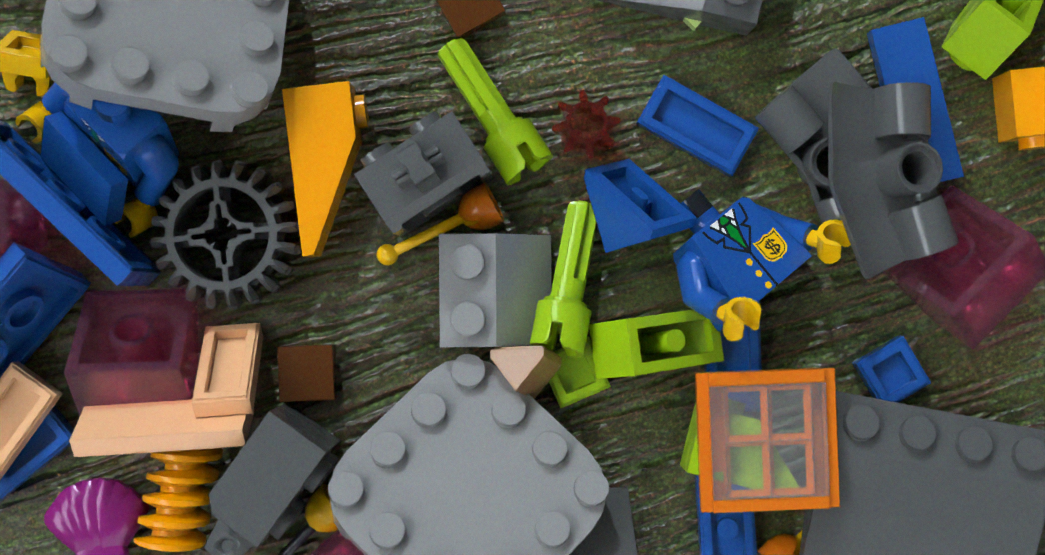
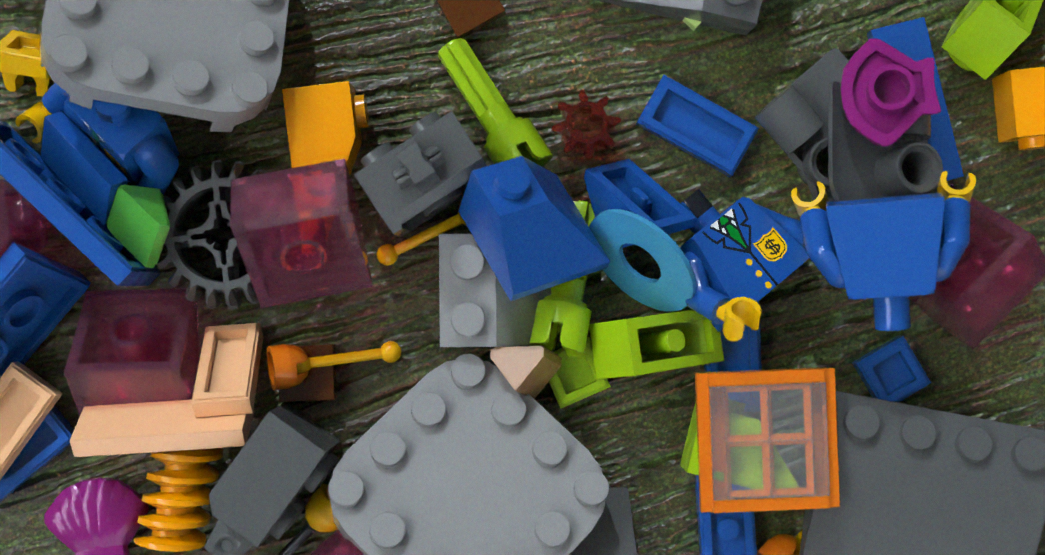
none -> bright green slope [107,185,170,268]
none -> clear pink slope [230,158,372,308]
none -> hinge [267,341,402,391]
none -> blue slope [458,156,610,301]
none -> dark azure gear [589,209,696,312]
none -> blue torso [791,171,976,331]
none -> magenta animal [841,38,941,147]

